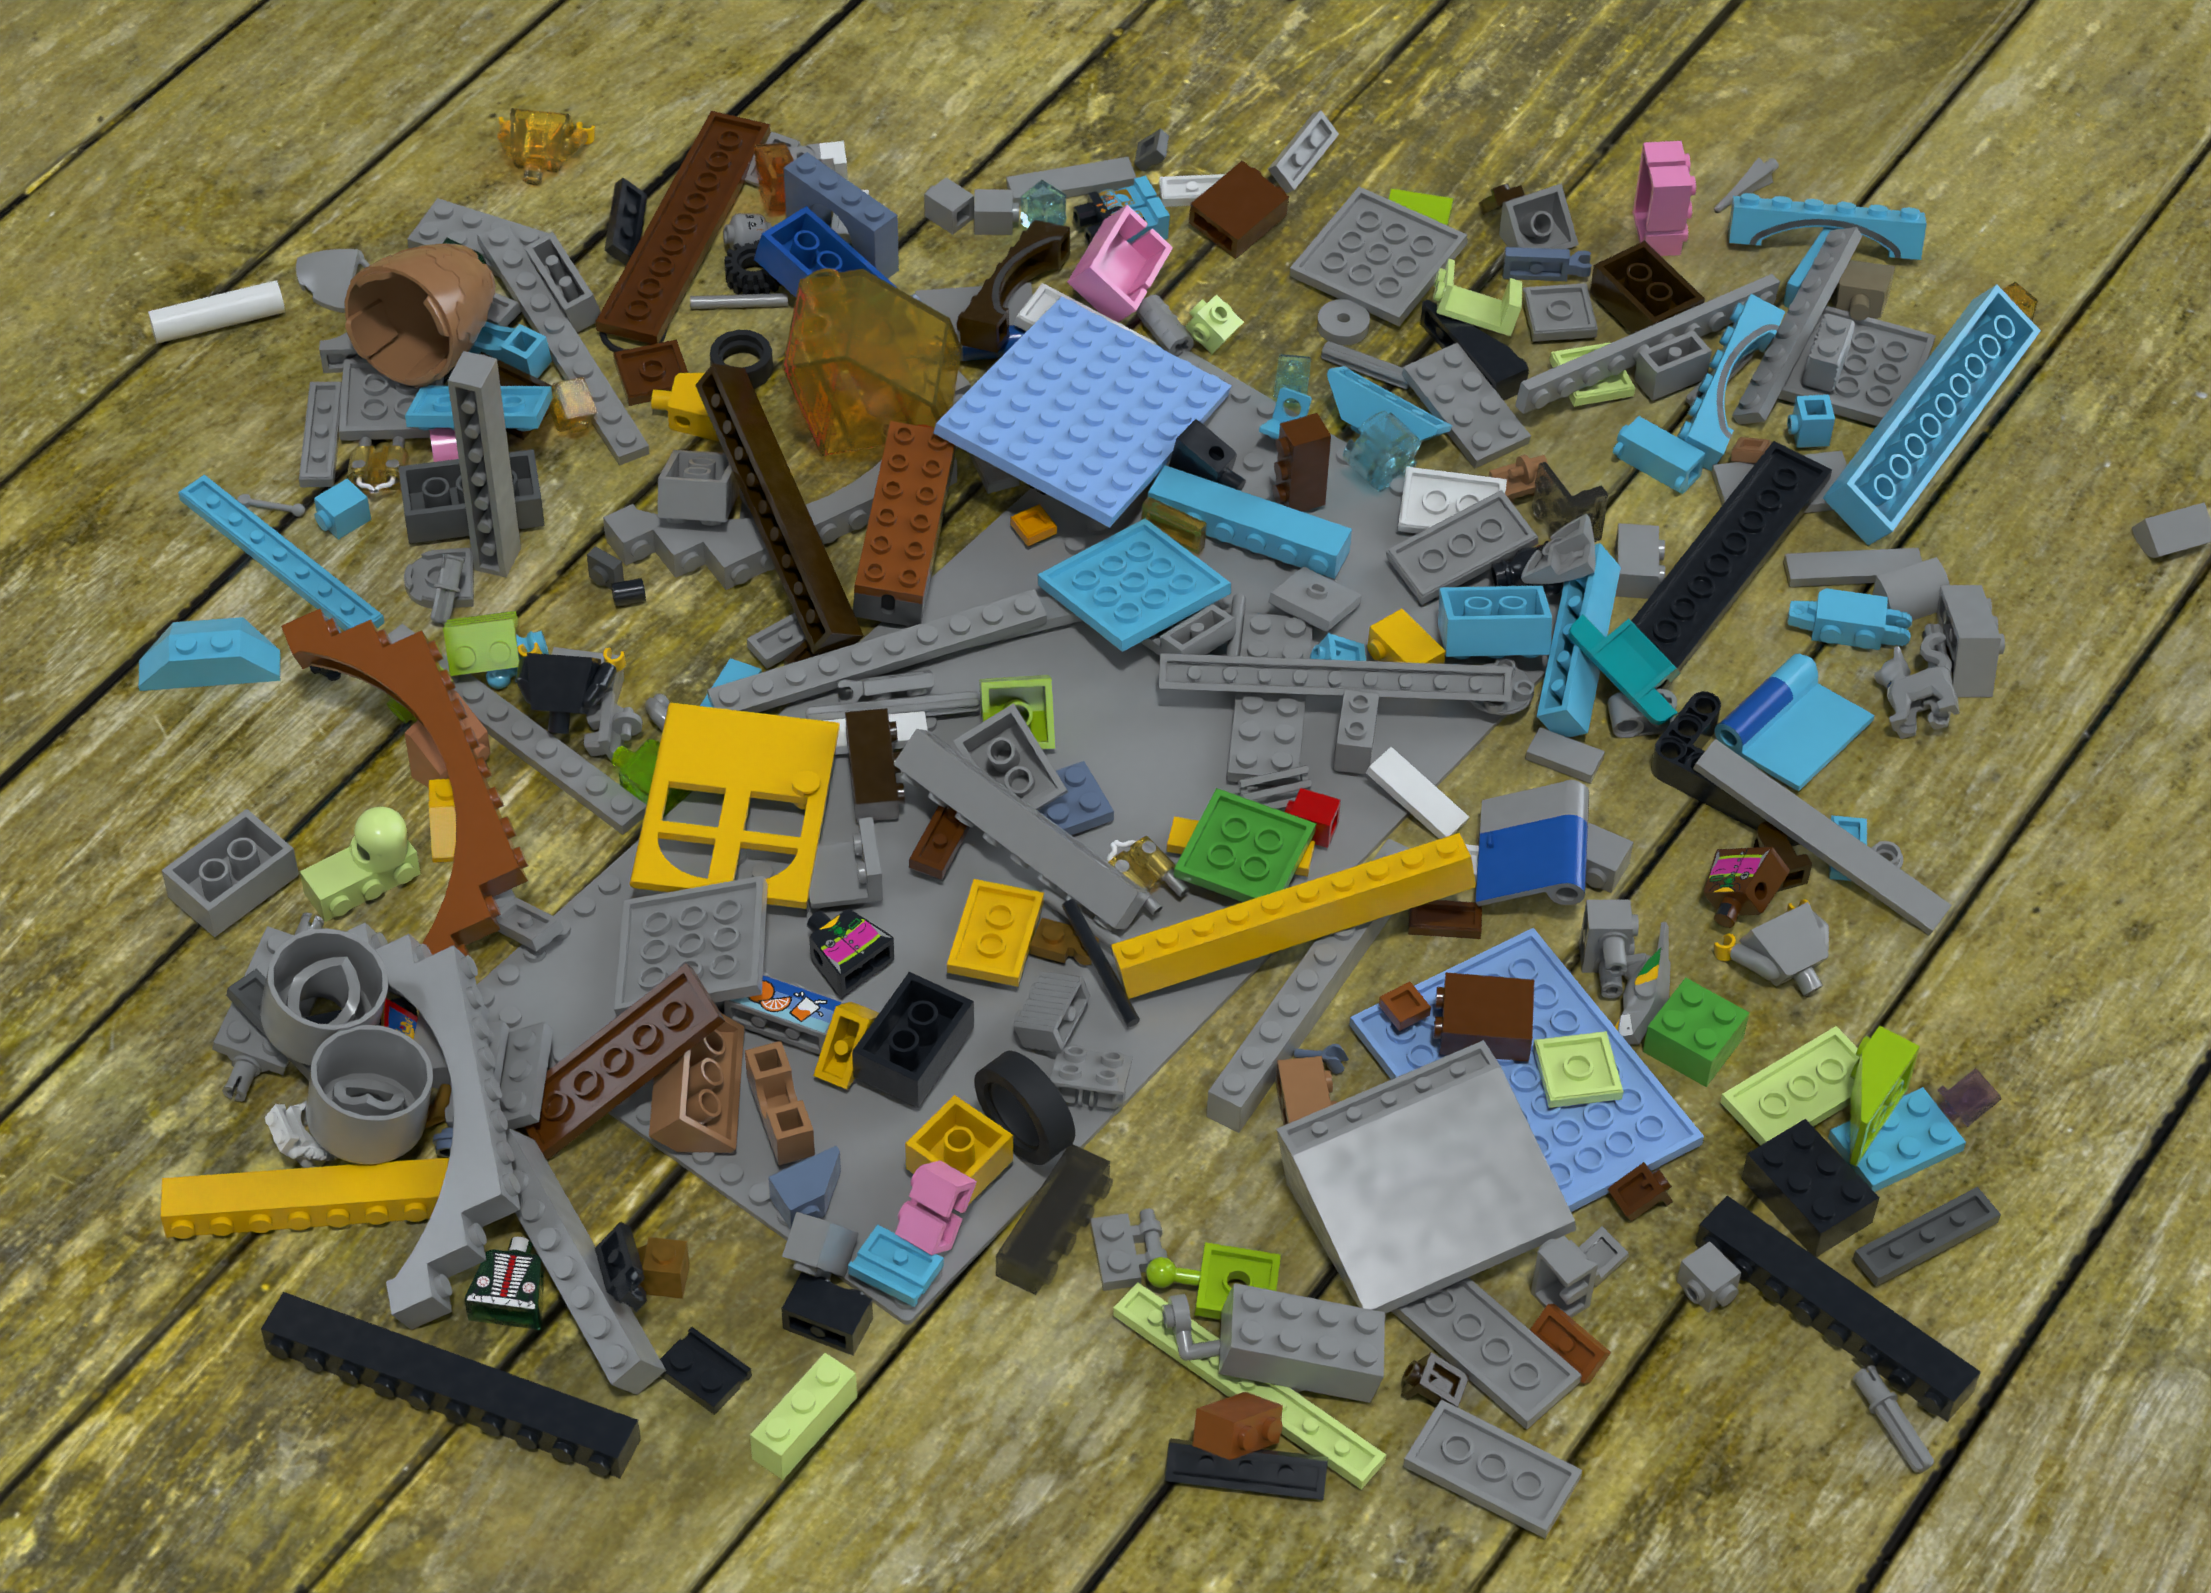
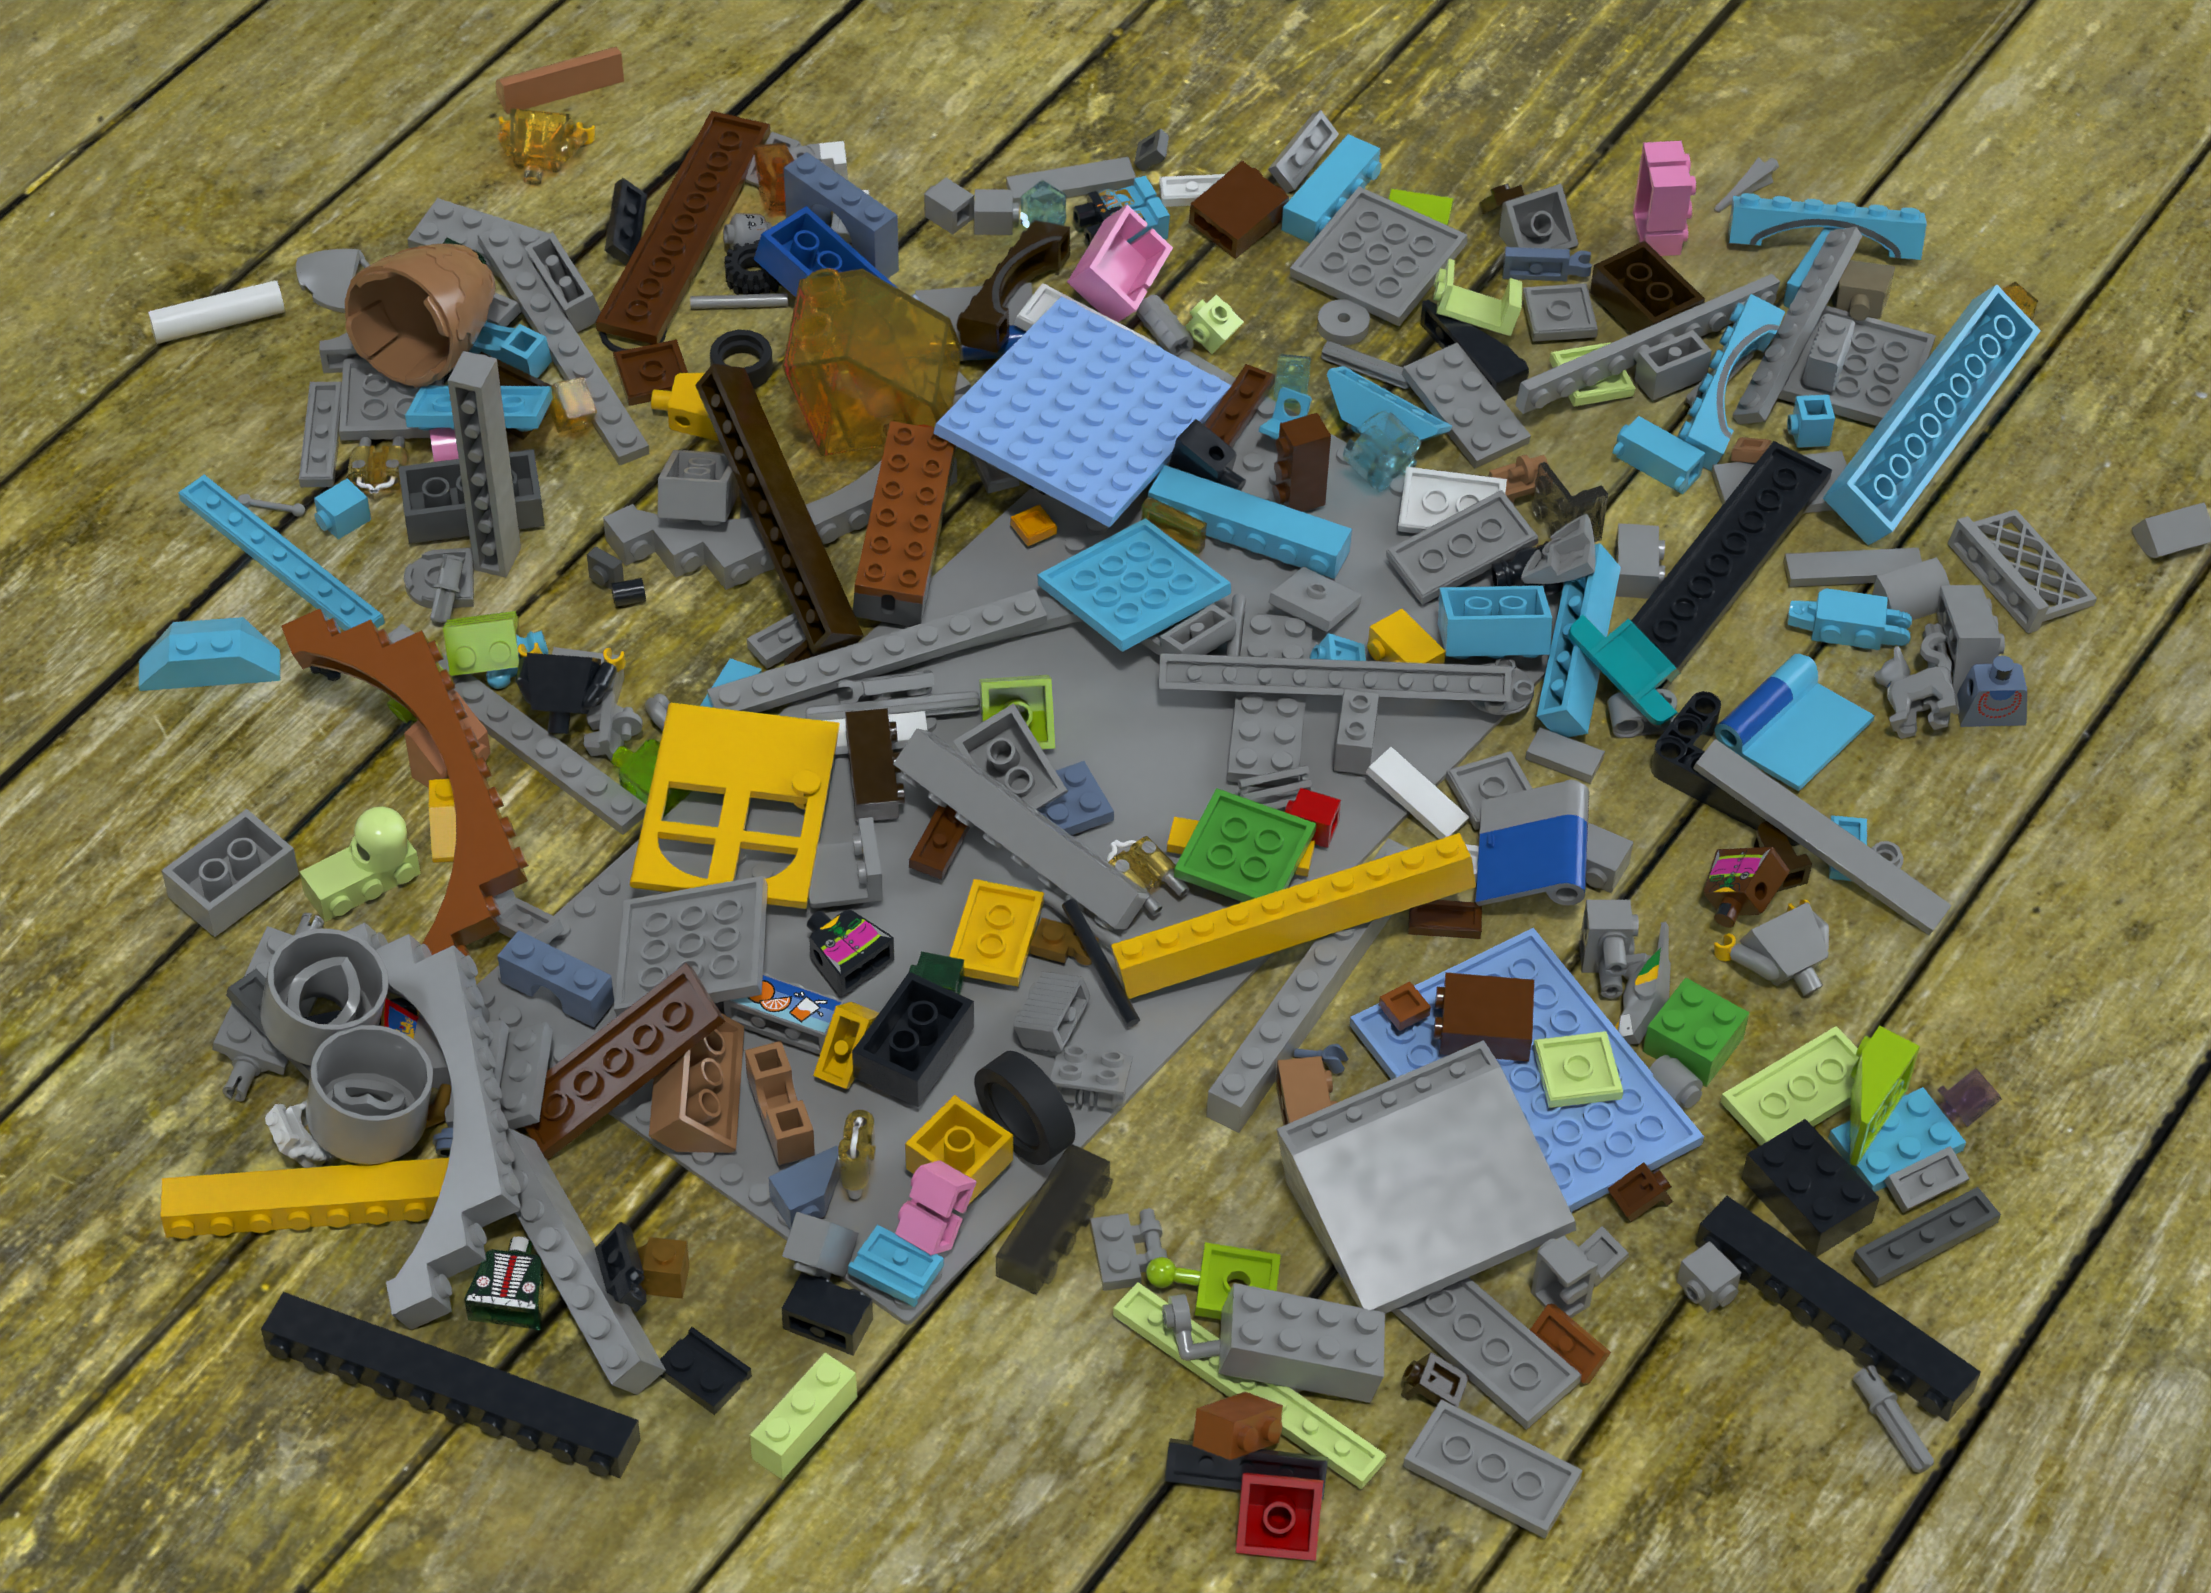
none -> nougat brick [496,47,624,114]
none -> sand blue arch [498,930,614,1027]
none -> clear yellow piece [838,1110,876,1199]
none -> clear green brick [909,951,965,995]
none -> reddish brown tile [1205,364,1275,448]
none -> red slope [1236,1473,1323,1561]
none -> medium azure brick [1282,134,1382,243]
none -> light grey plate [1446,751,1533,830]
none -> light grey brick [1649,1055,1703,1109]
none -> light grey plate [1884,1146,1970,1213]
none -> light grey fence [1947,509,2097,633]
none -> sand blue torso [1957,655,2027,727]

